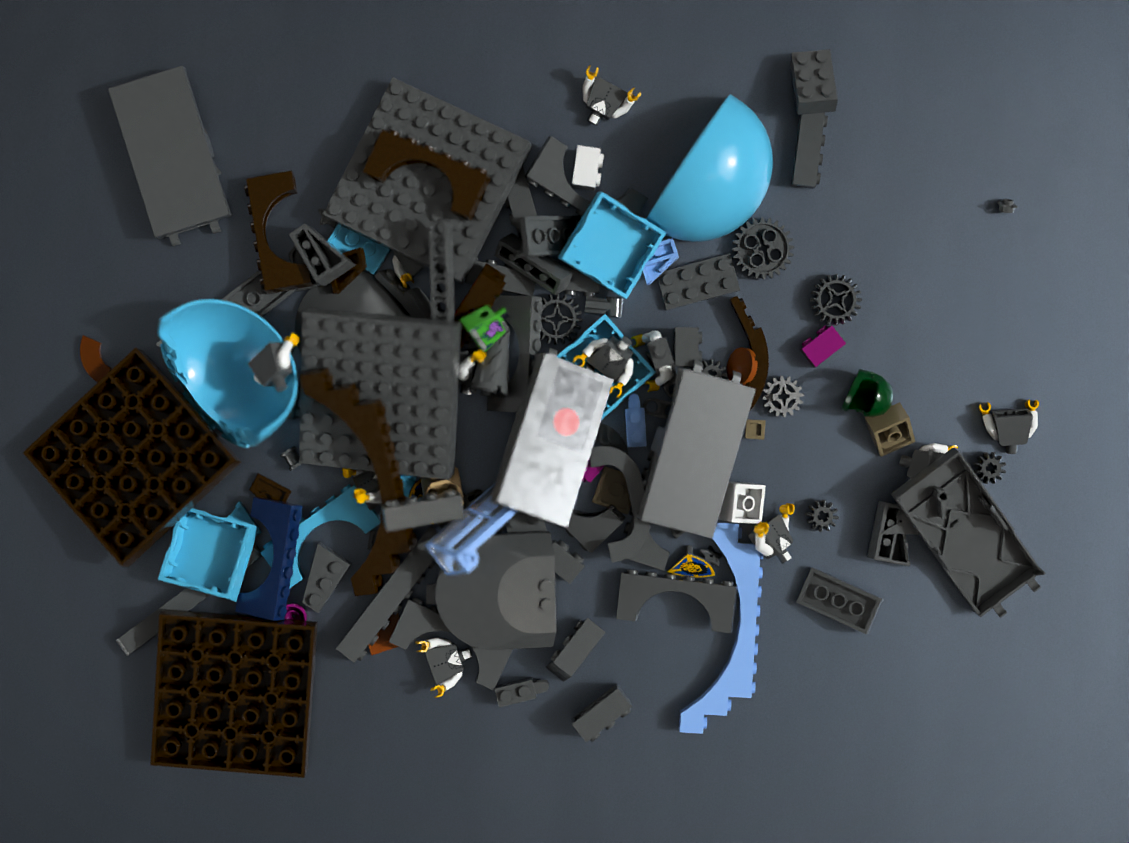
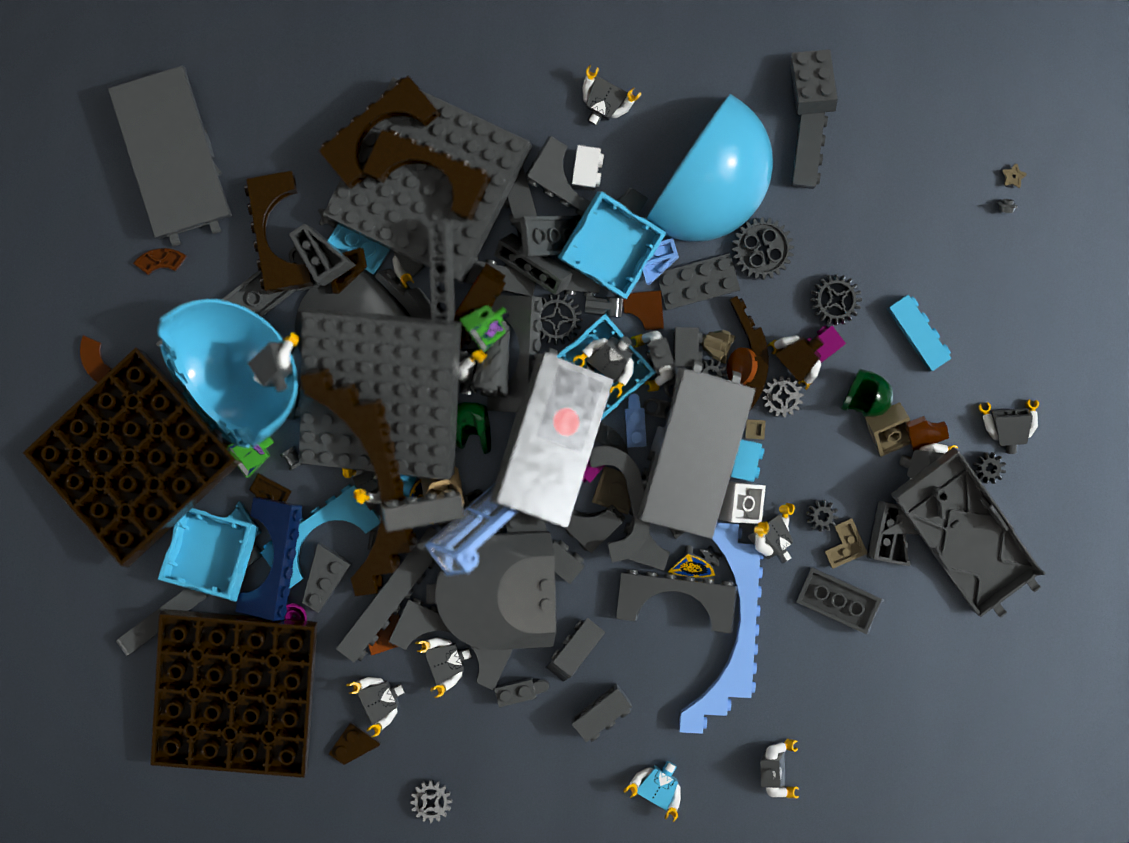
none -> reddish brown tile [133,248,187,275]
none -> bright green torso [228,436,274,478]
none -> dark brown arch [318,75,441,189]
none -> dark brown wing [329,722,381,765]
none -> torso [346,677,406,738]
none -> light grey gear [410,780,452,823]
none -> dark green piece [456,402,491,454]
none -> reddish brown tile [623,291,664,330]
none -> torso [623,761,681,822]
none -> dark tan brick [701,330,736,364]
none -> medium azure brick [730,439,764,482]
none -> torso [761,739,799,798]
none -> dark brown torso [767,335,824,390]
none -> dark tan plate [824,518,867,569]
none -> medium azure brick [887,295,951,372]
none -> reddish brown tile [906,416,949,452]
none -> dark tan plate [1002,164,1027,188]

